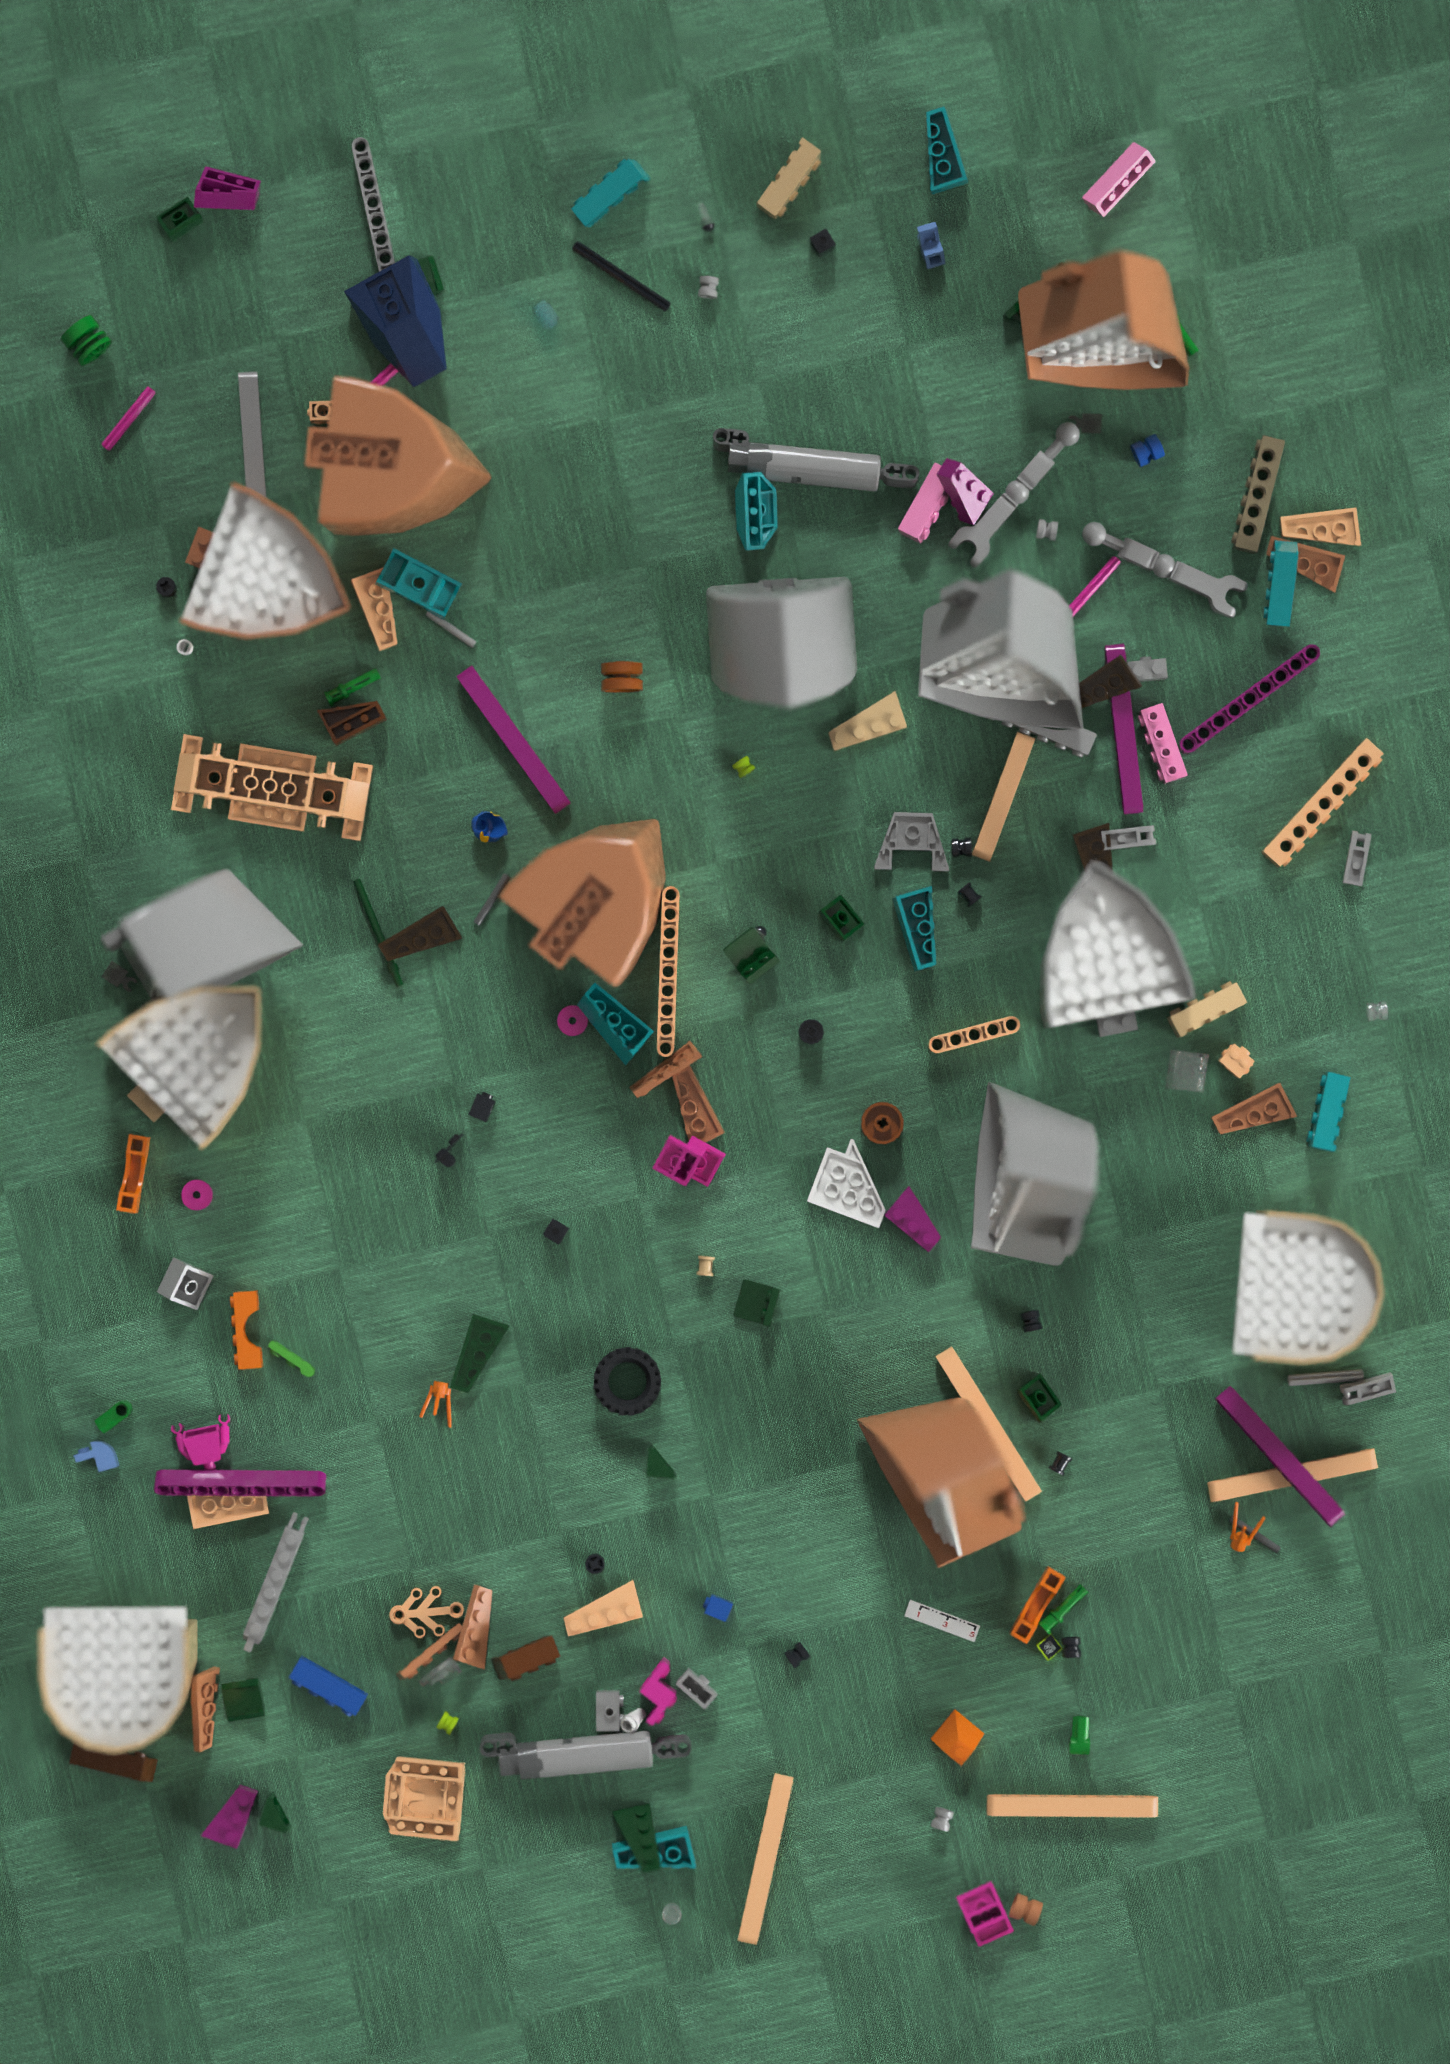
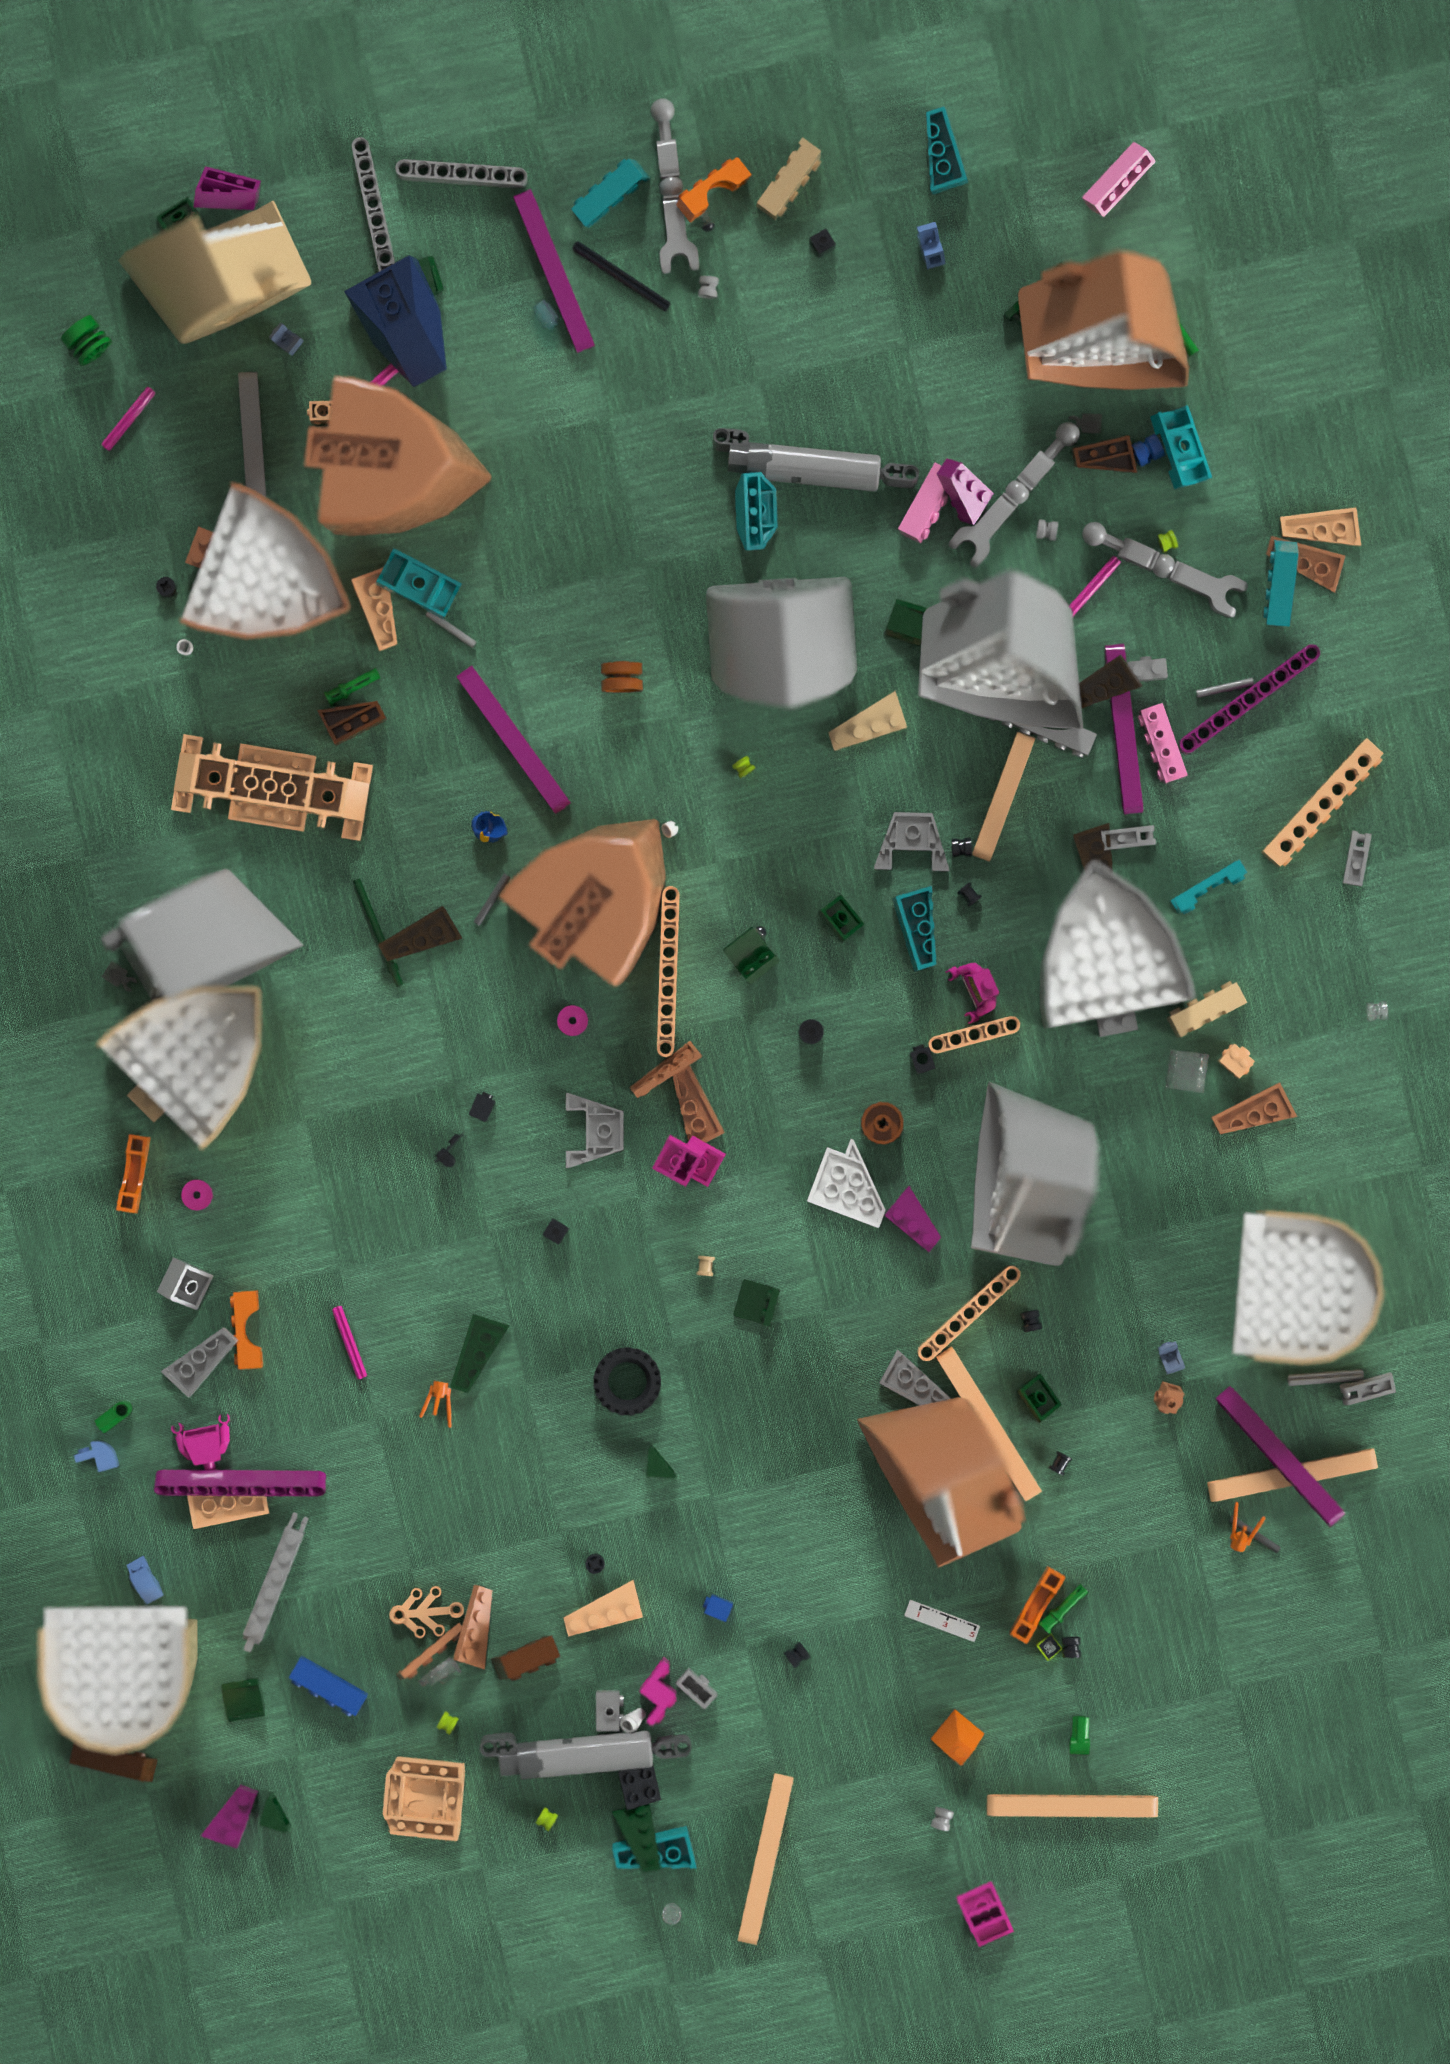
nougat wing [191,1667,220,1752] -> none
bright green hinge [268,1340,316,1377] -> none
teal wedge [577,983,654,1066] -> none
nougat wheel [1009,1893,1043,1926] -> none
dark tan brick [1231,435,1285,554] -> none
teal wedge [1306,1072,1351,1152] -> none
none -> tan piece [118,201,311,344]
none -> medium blue brick [127,1556,164,1604]
none -> light grey wing [160,1327,238,1397]
none -> sand blue bracket [269,323,304,356]
none -> dark pink axle [332,1306,367,1379]
none -> light grey beam [395,159,528,188]
none -> magenta beam [513,189,595,353]
none -> lime wheel [535,1807,558,1831]
none -> light grey wing [566,1093,624,1168]
none -> black hinge [618,1765,661,1810]
none -> light grey piece [650,98,699,274]
none -> white hinge [661,821,678,838]
none -> orange arch [676,157,752,222]
none -> light grey wing [879,1349,951,1405]
none -> dark green slope [884,599,928,646]
none -> black brick [910,1044,935,1074]
none -> light nougat beam [917,1265,1020,1361]
none -> dark pink torso [945,963,999,1024]
none -> reddish brown wedge [1071,435,1137,473]
none -> teal piece [1150,405,1212,490]
none -> nougat brick [1154,1381,1184,1414]
none -> lime wheel [1157,530,1178,553]
none -> sand blue bracket [1158,1342,1185,1375]
none -> teal piece [1170,859,1248,914]
none -> light grey bar [1196,678,1254,698]

